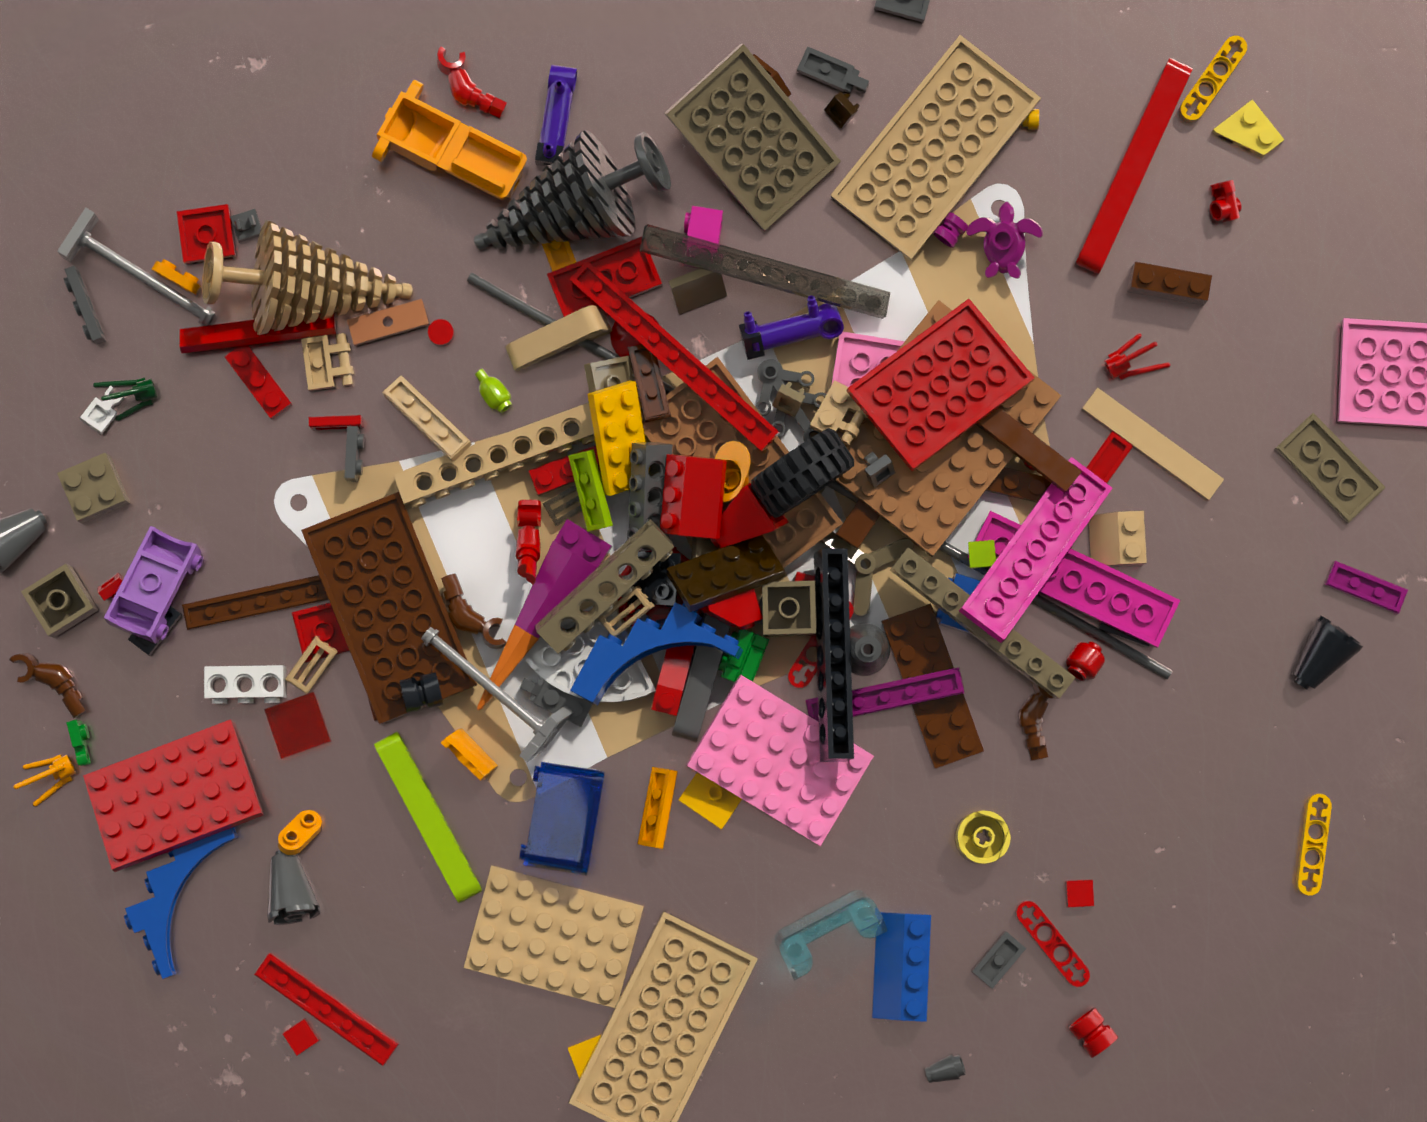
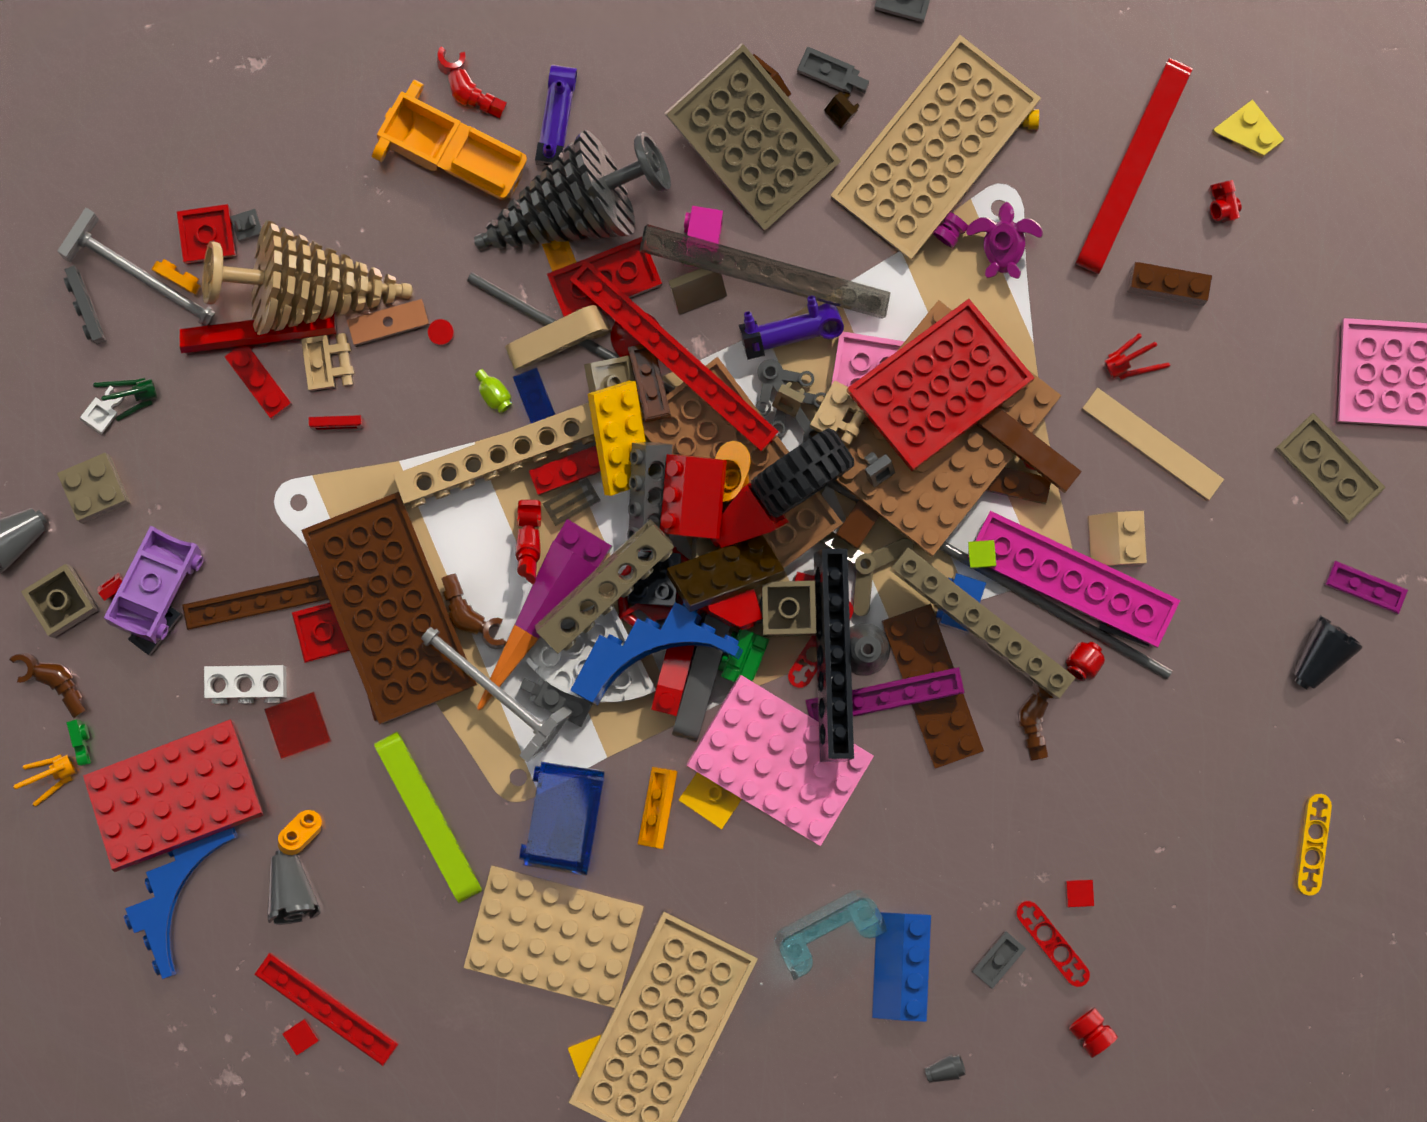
tan tile [285,636,337,694] -> none
dark grey plate [344,426,365,482] -> none
tan tile [382,376,472,462] -> none
black wheel [399,672,443,714] -> none
light orange slope [441,728,498,781] -> none
lime plate [568,449,613,531] -> none
tan tile [598,585,654,637] -> none
light yellow brick [955,811,1011,864] -> none
dark pink plate [959,457,1112,643] -> none
red tile [1086,430,1133,483] -> none
yellow beam [1179,36,1247,123] -> none
none -> clear blue plate [513,367,555,423]

